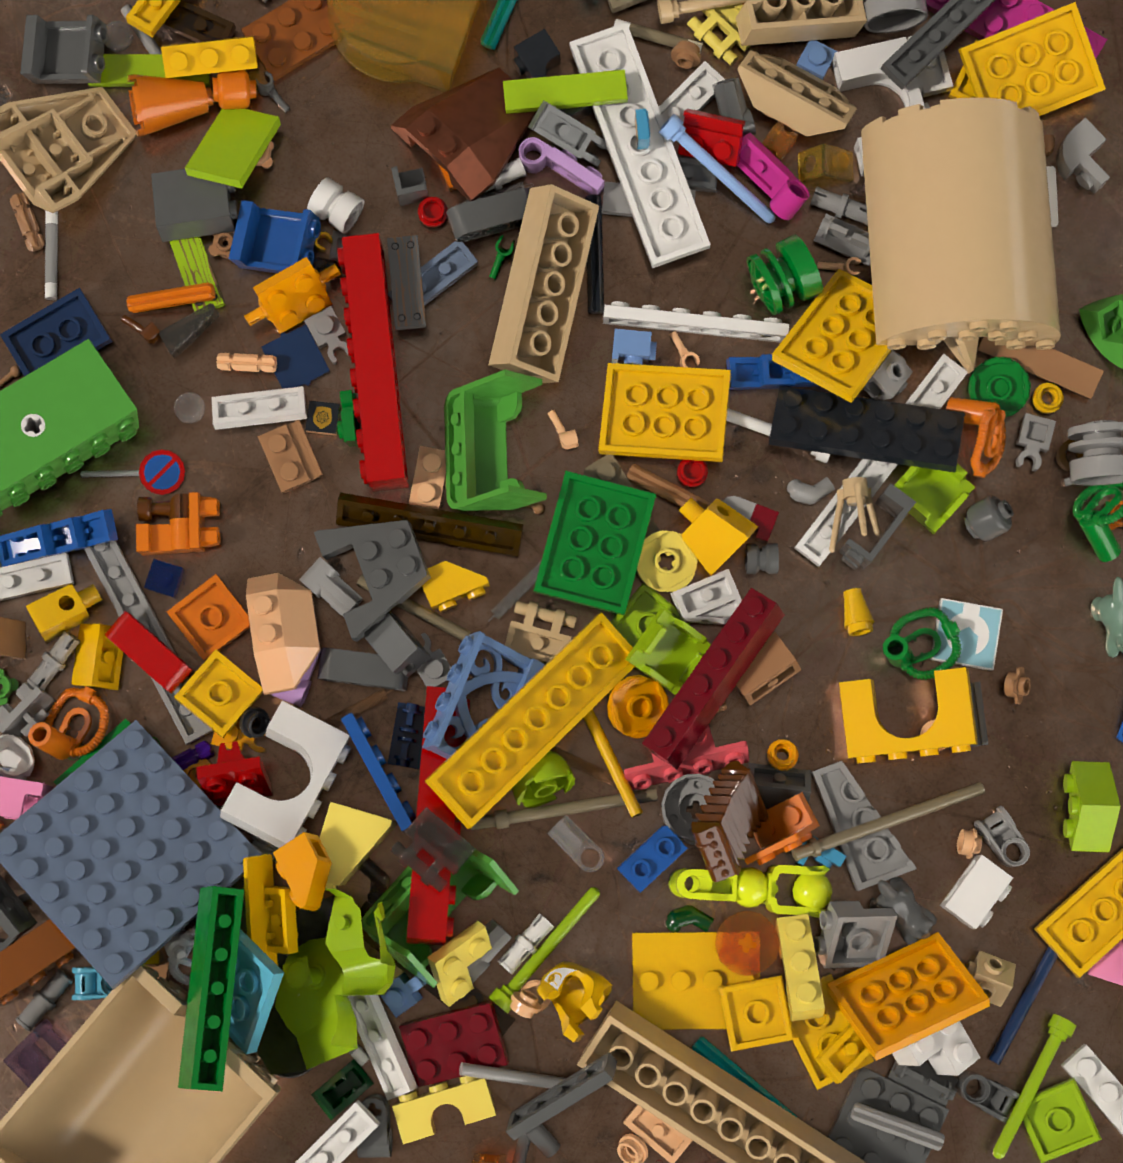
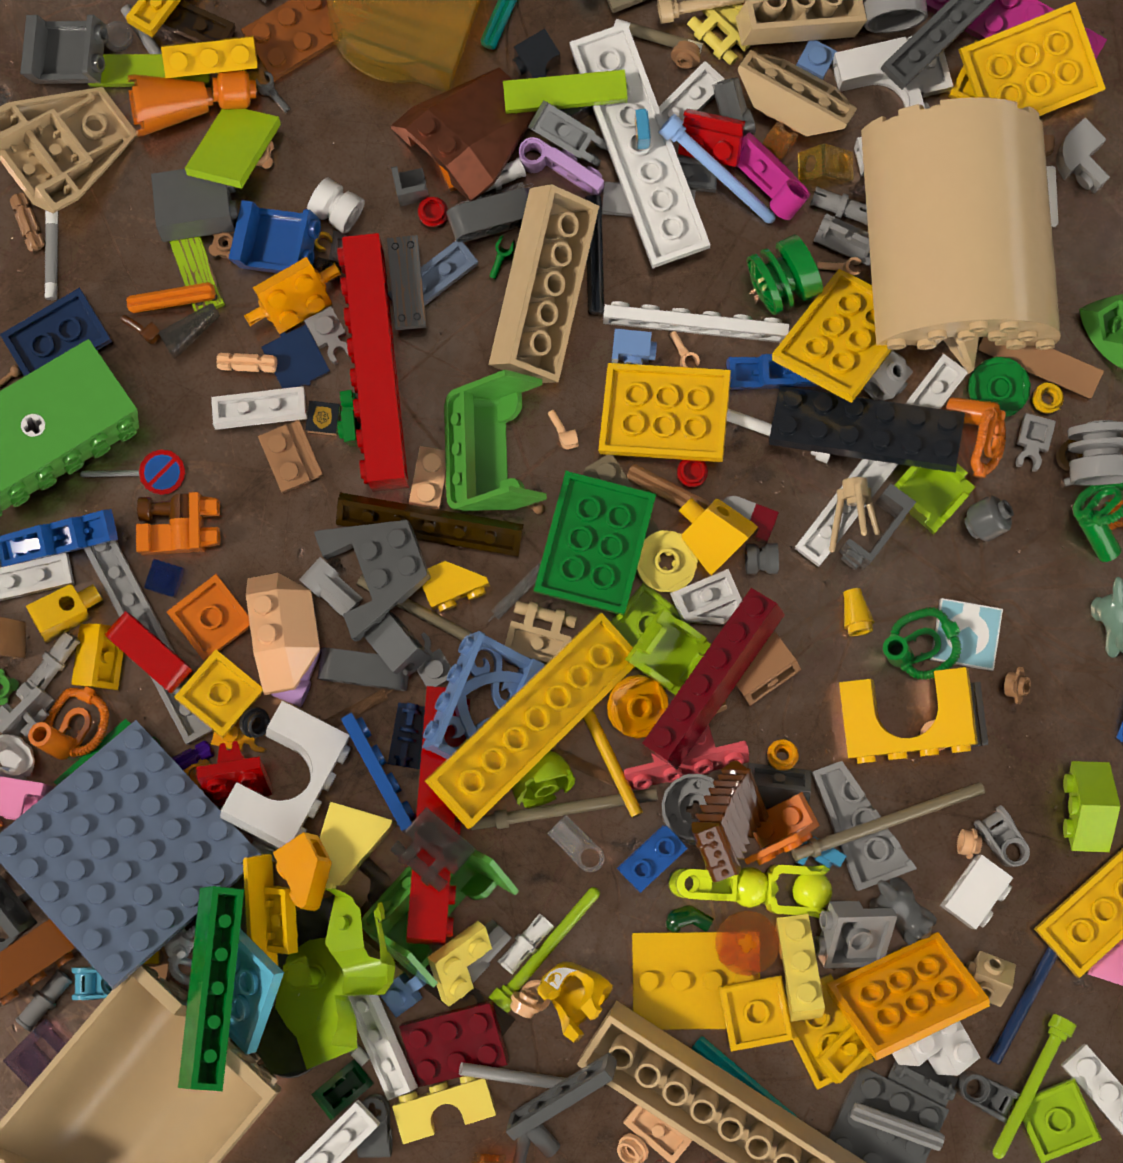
clear plate [174,392,205,423] -> none
light grey arm [787,477,835,505] -> none

